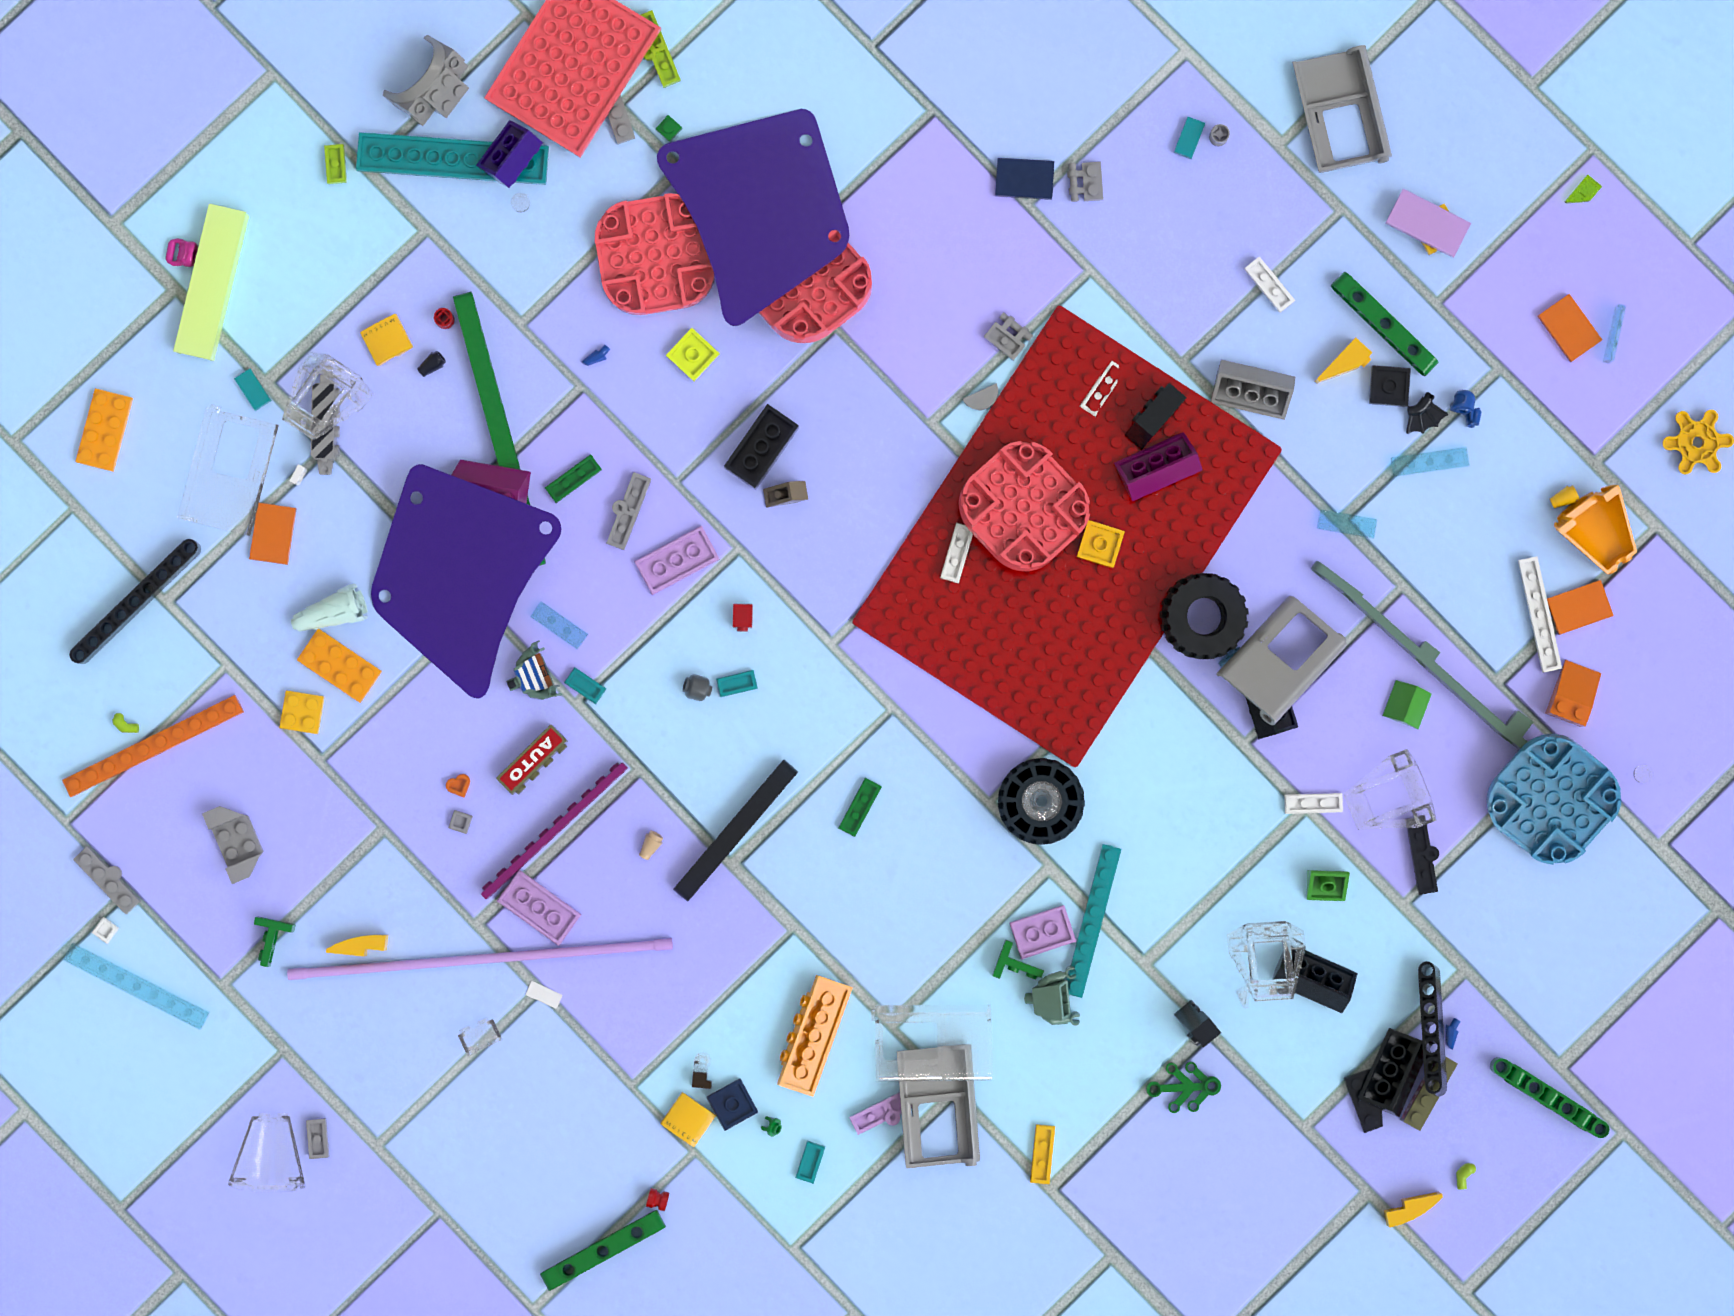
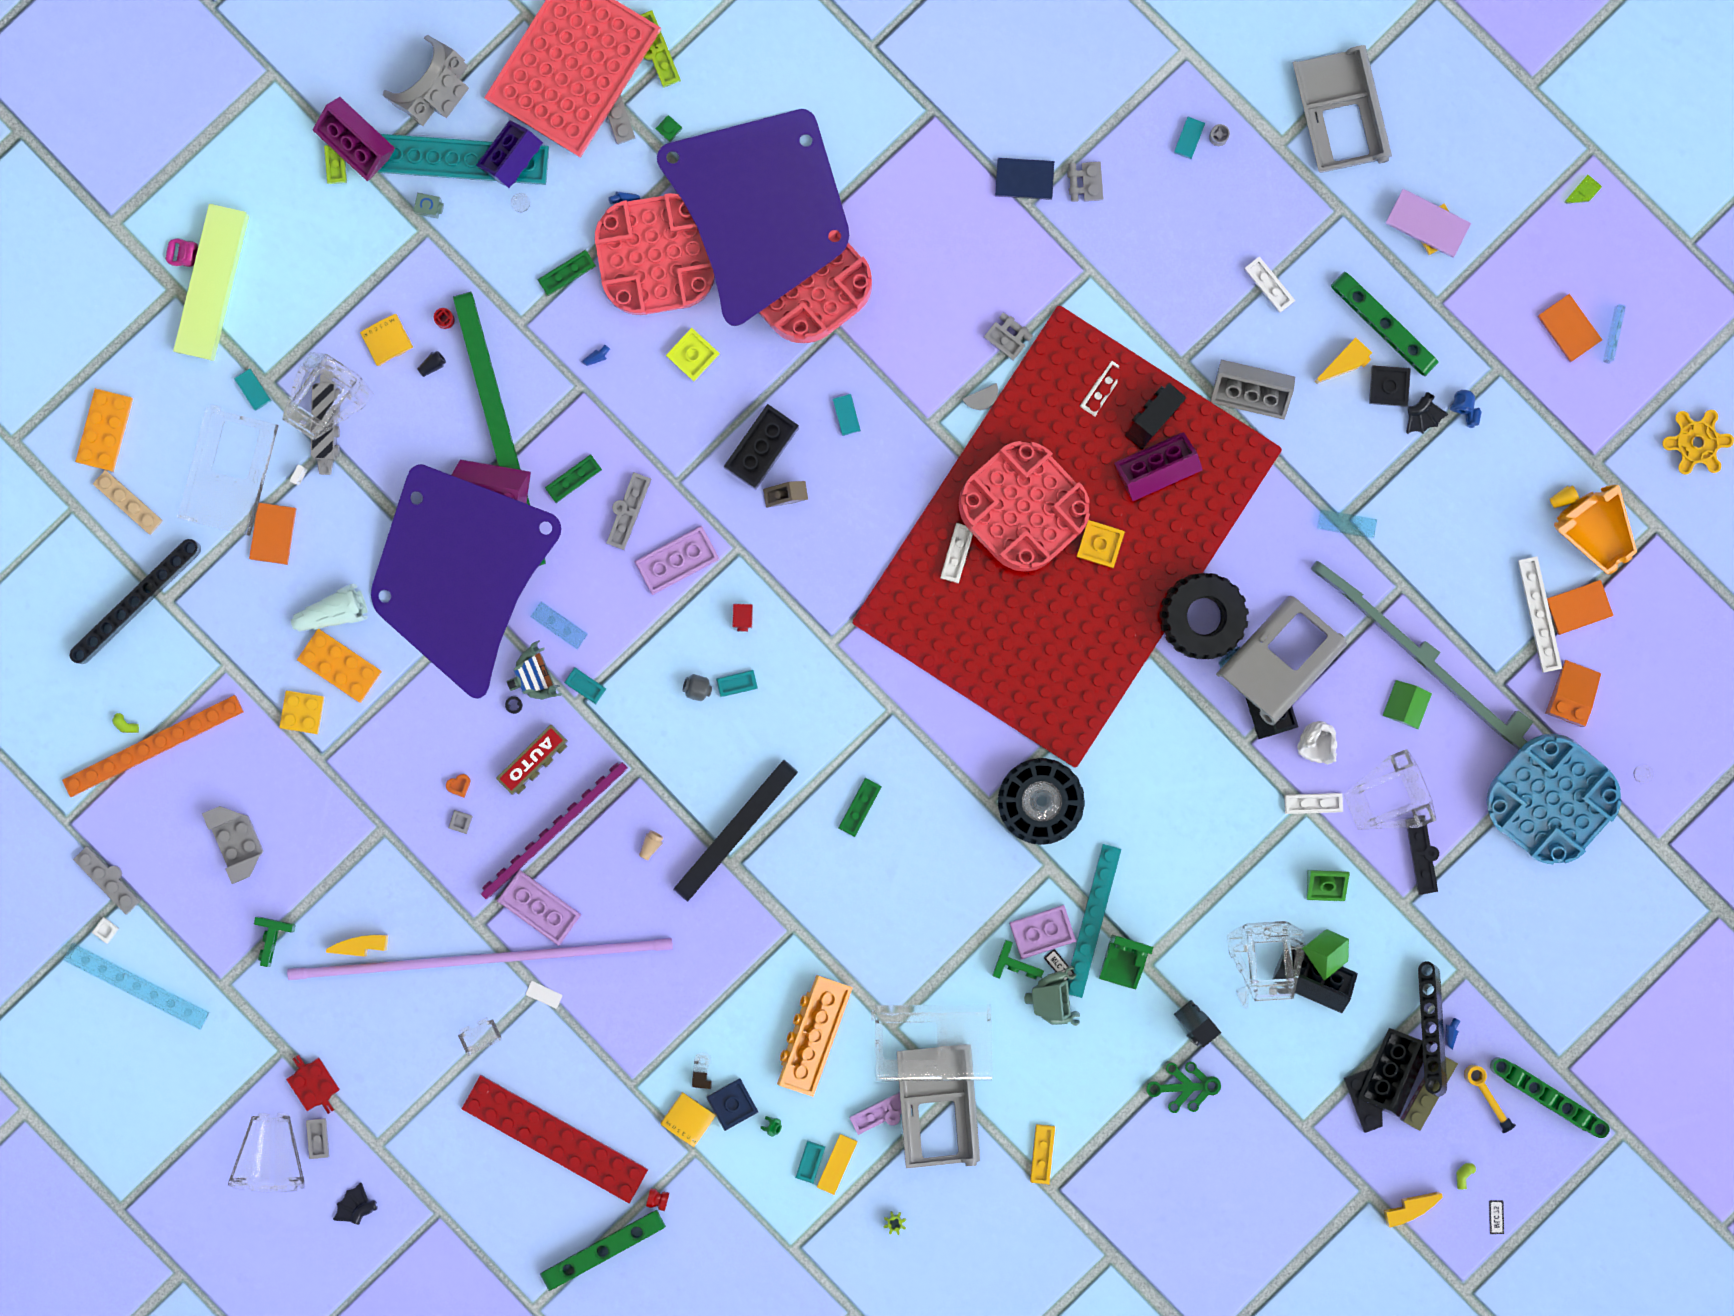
clear light blue tile [1390,447,1470,477] -> none
none -> tan plate [93,470,163,535]
none -> red plate [286,1055,340,1114]
none -> magenta slope [312,97,395,181]
none -> black arm [333,1182,378,1225]
none -> sand green brick [413,192,444,219]
none -> red plate [461,1075,649,1204]
none -> black bush [505,696,523,714]
none -> green tile [537,250,596,296]
none -> blue bar [608,191,640,204]
none -> yellow tile [817,1134,858,1195]
none -> teal tile [833,394,861,436]
none -> lime gear [883,1211,907,1235]
none -> sticker [1044,949,1075,981]
none -> green bracket [1098,935,1153,990]
none -> white hair [1297,721,1338,765]
none -> bright green slope [1302,929,1349,980]
none -> yellow piece [1464,1065,1516,1133]
none -> clear sticker [1489,1200,1504,1234]

